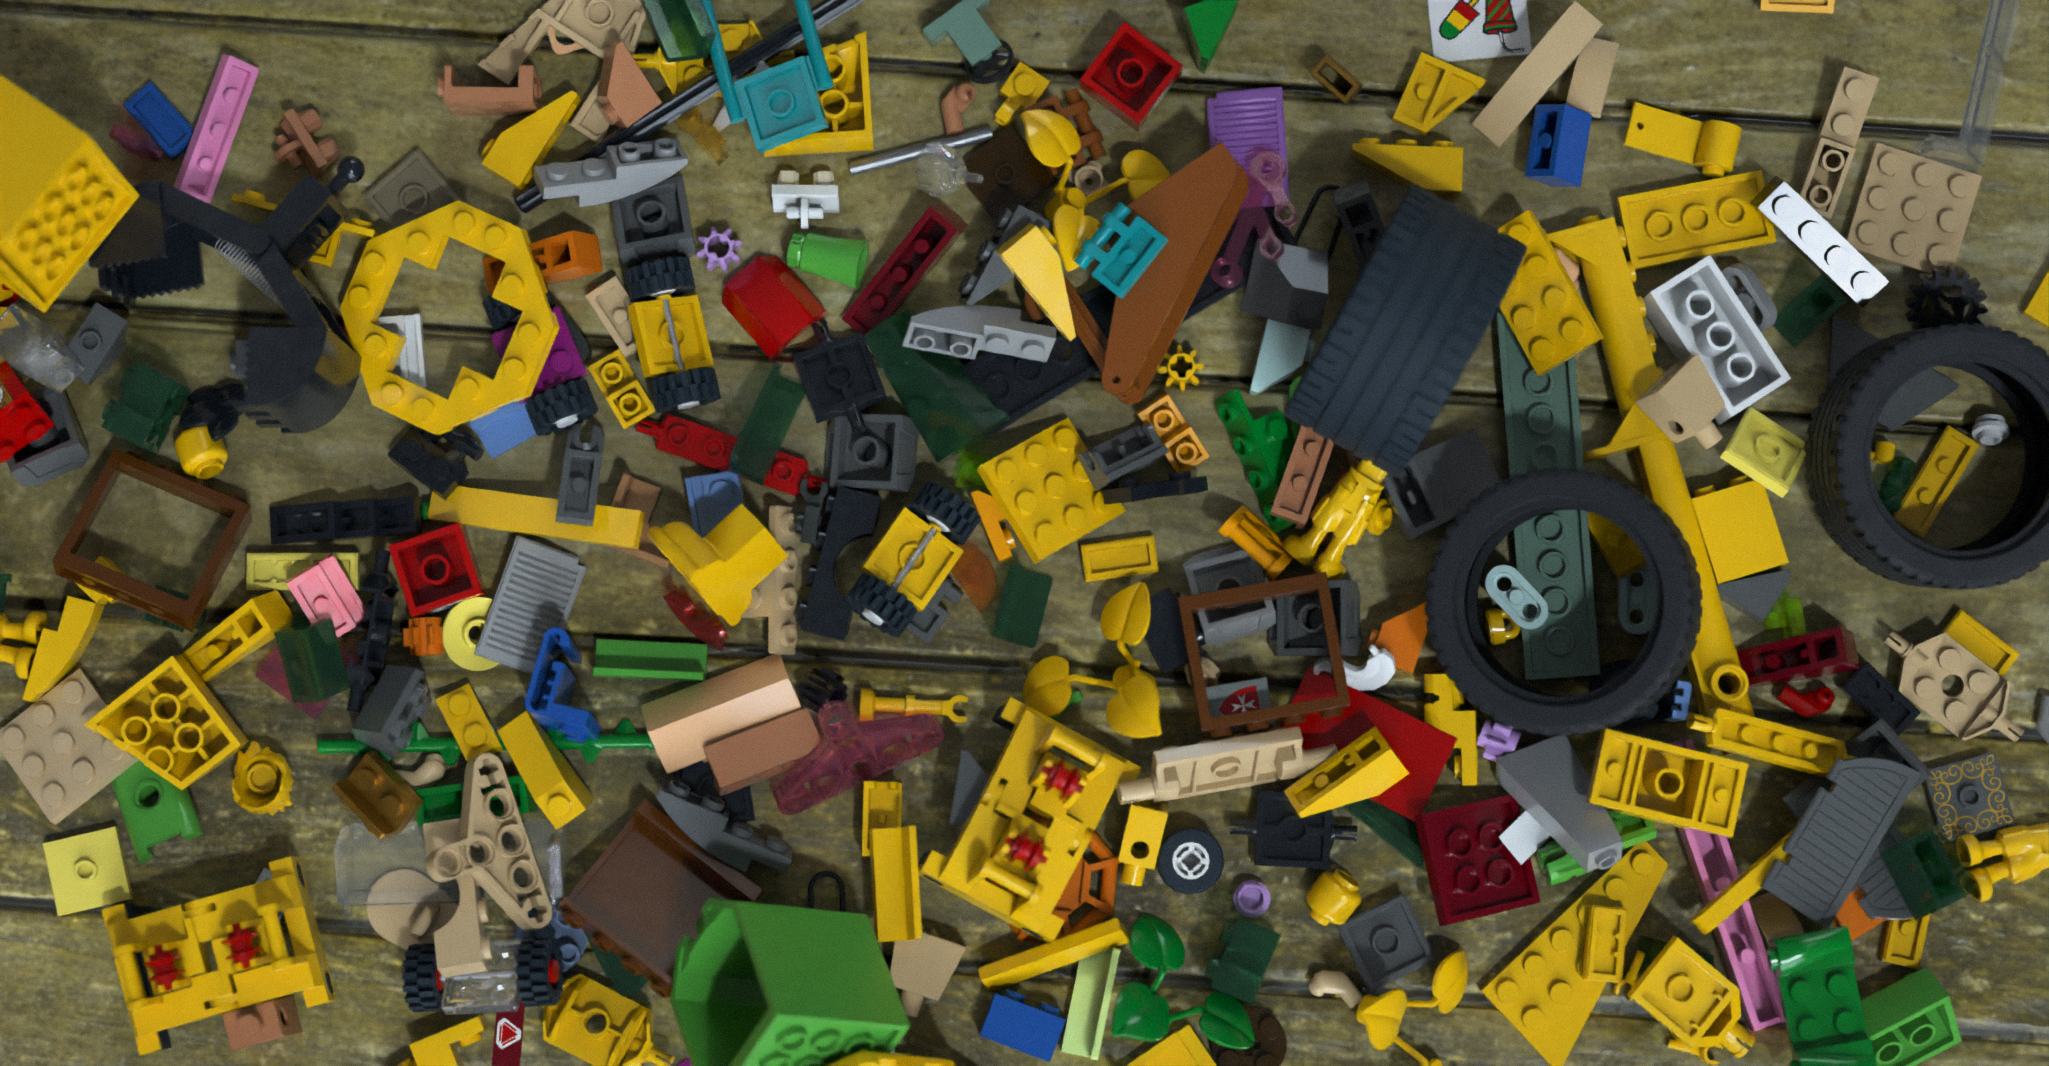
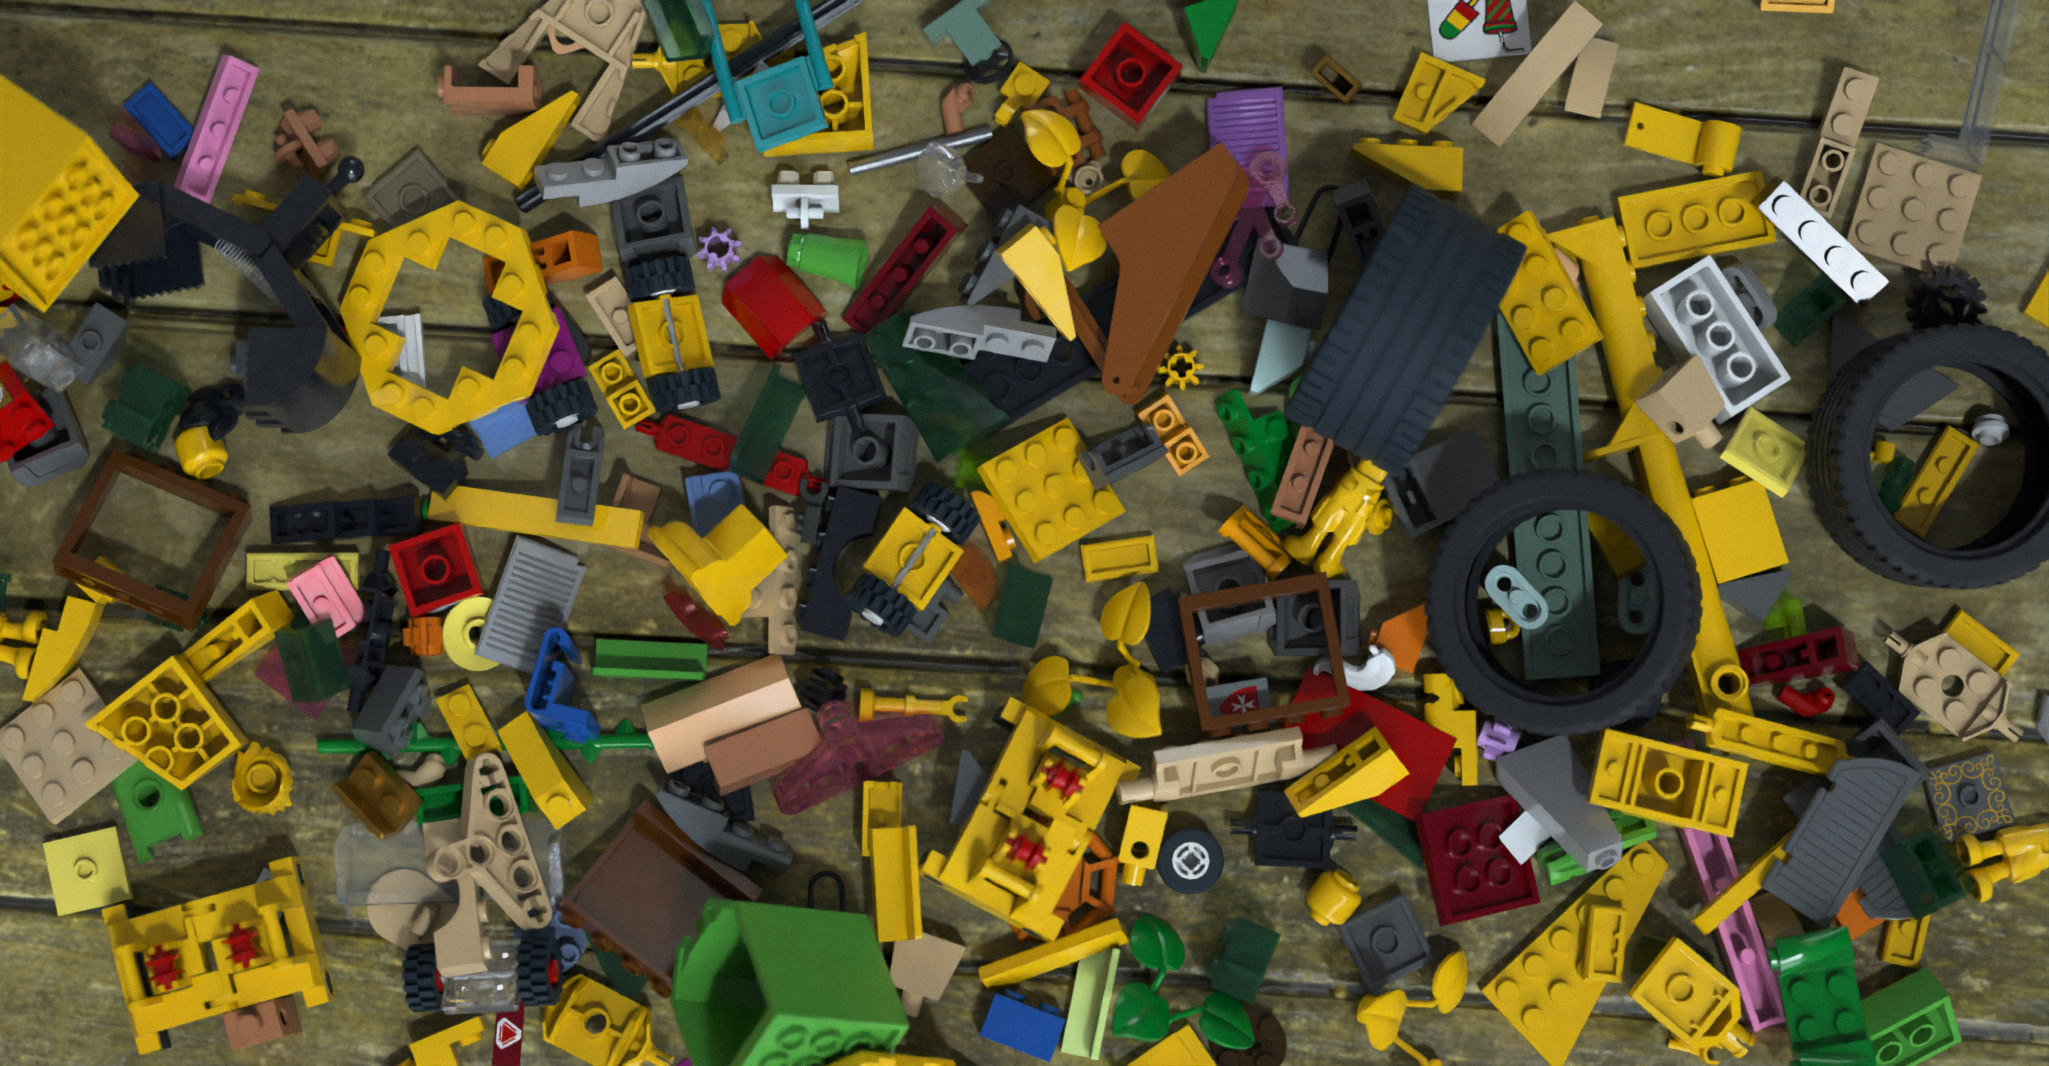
nougat slope [597,41,662,128] -> none
teal plate [1073,202,1169,300] -> none
black plate [1103,470,1208,505] -> none
lavender plate [1233,880,1270,918] -> none
tan arm [1308,970,1364,1008] -> none
blue brick [1525,104,1592,187] -> none
yellow hand [1613,950,1646,1001] -> none
medium blue tile [1660,680,1692,723] -> none

